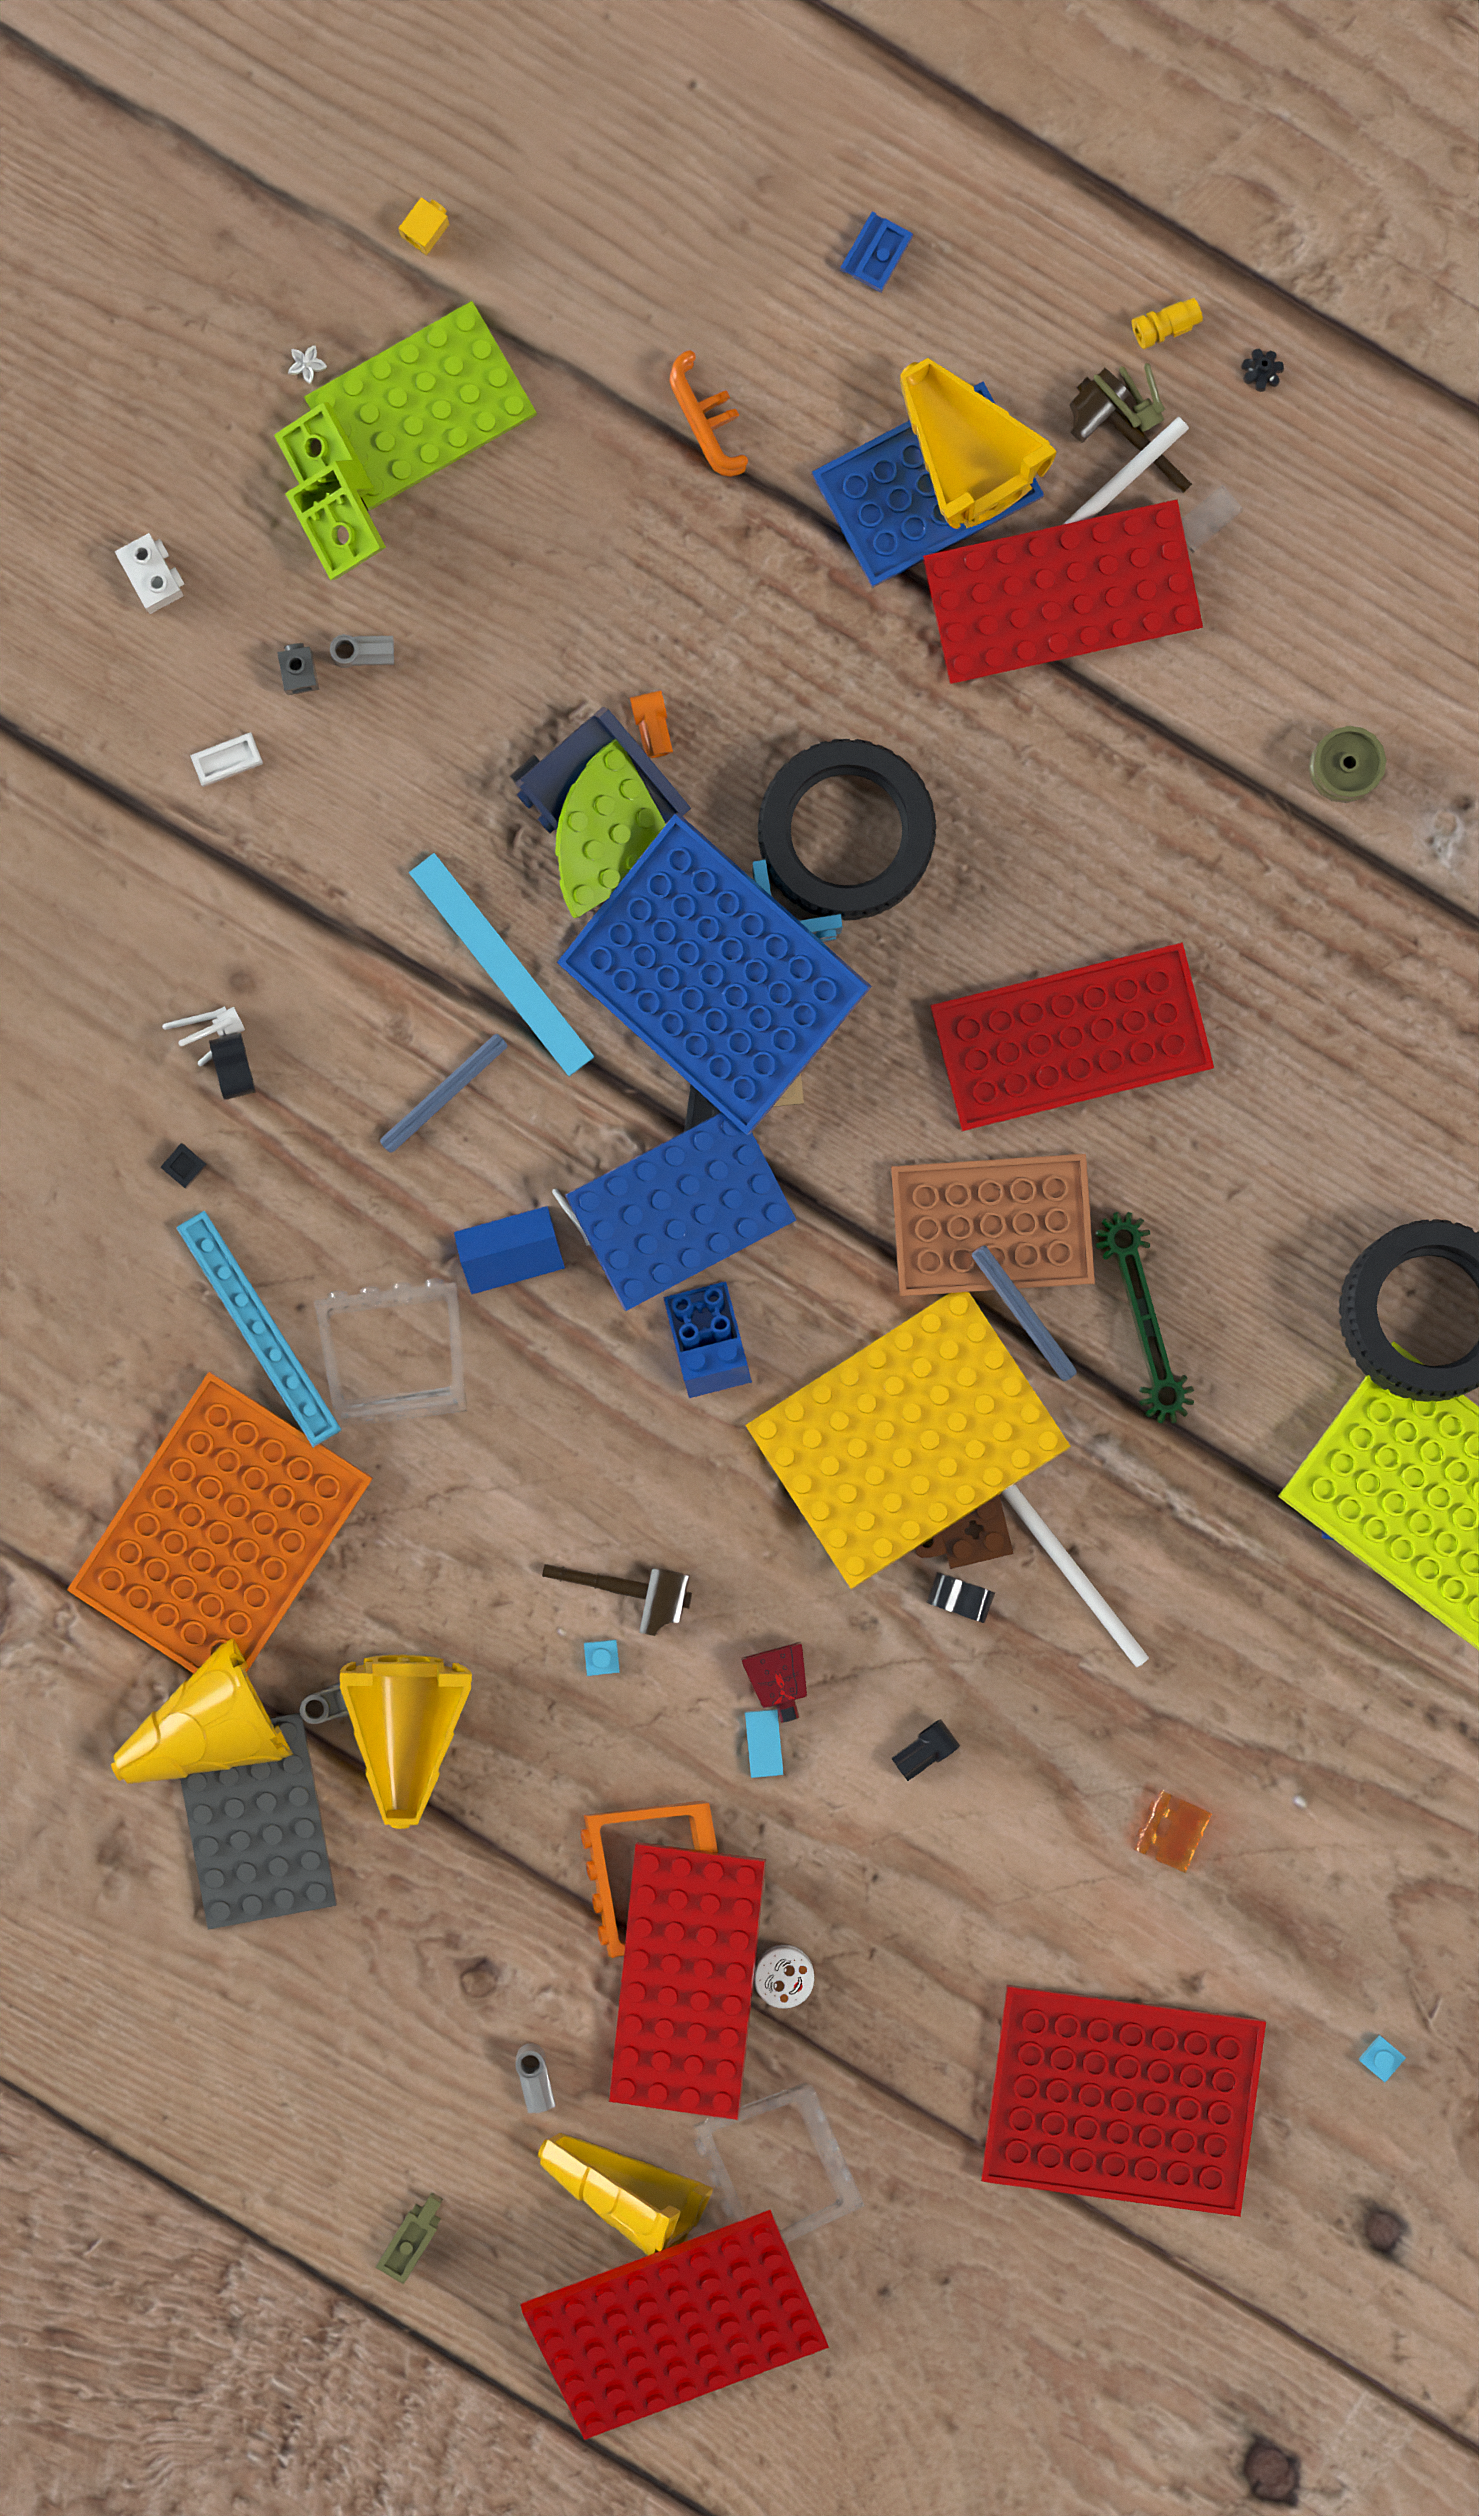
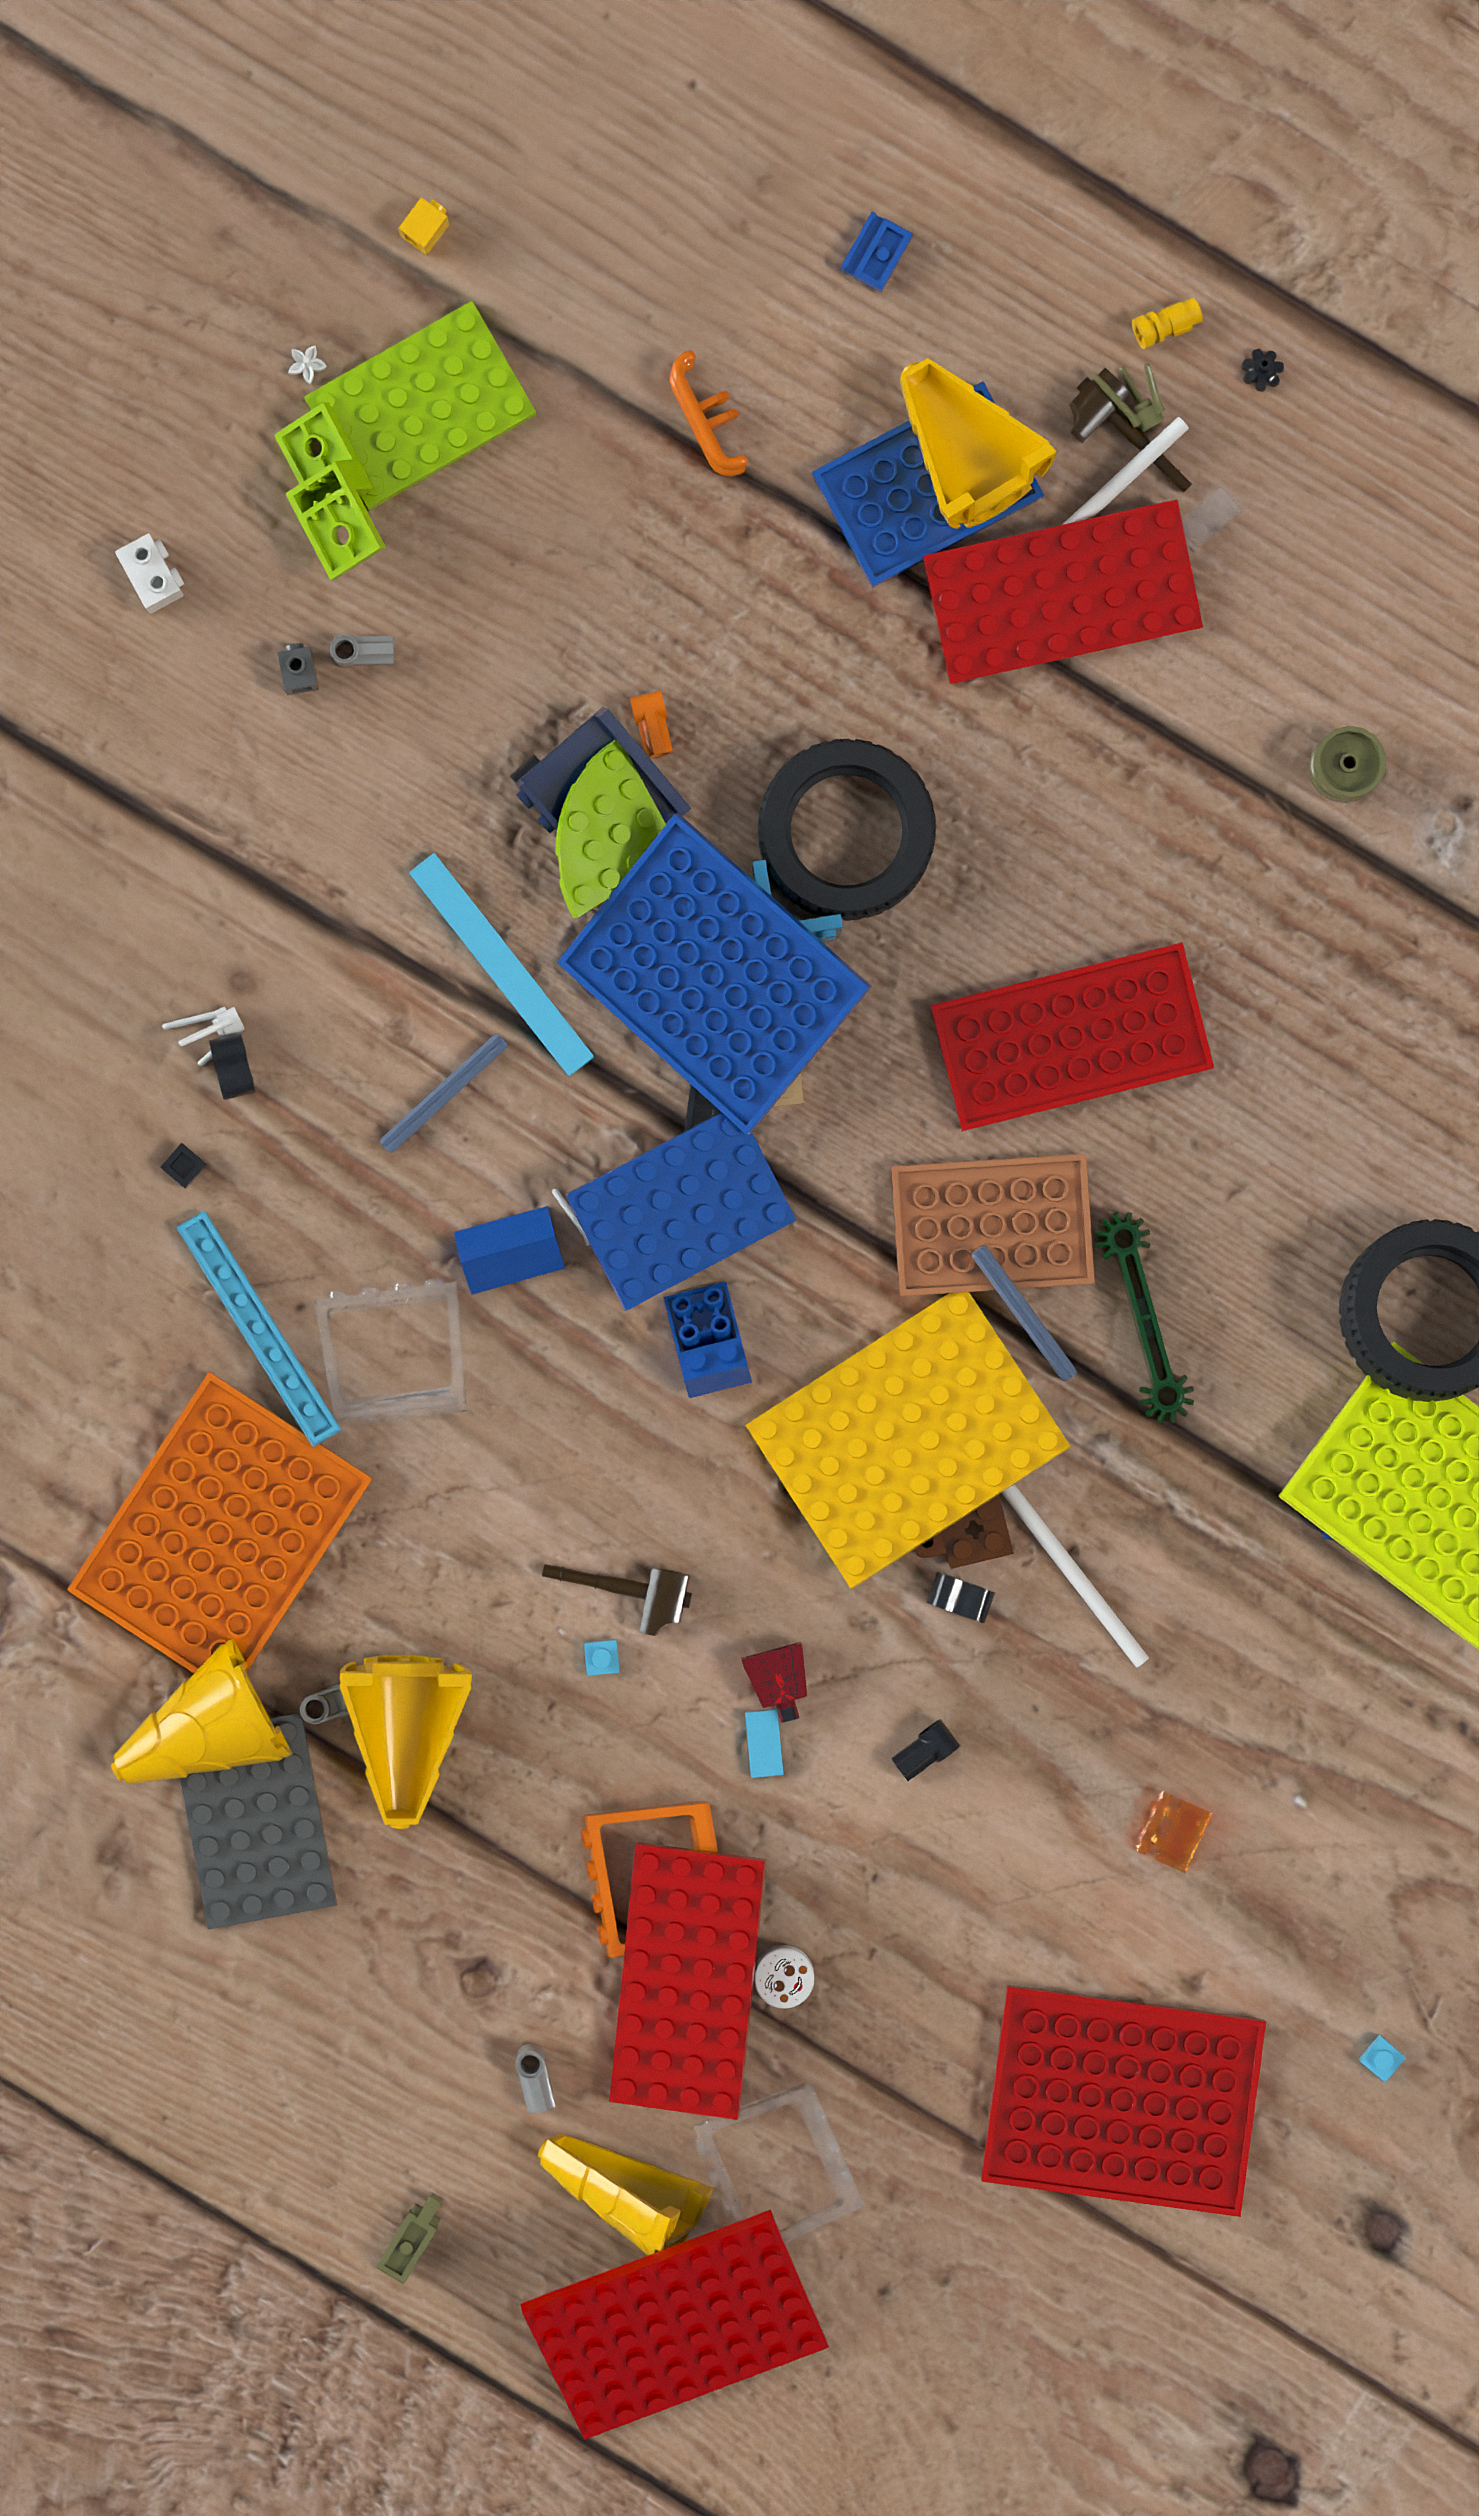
white tile [190,732,263,787] -> none

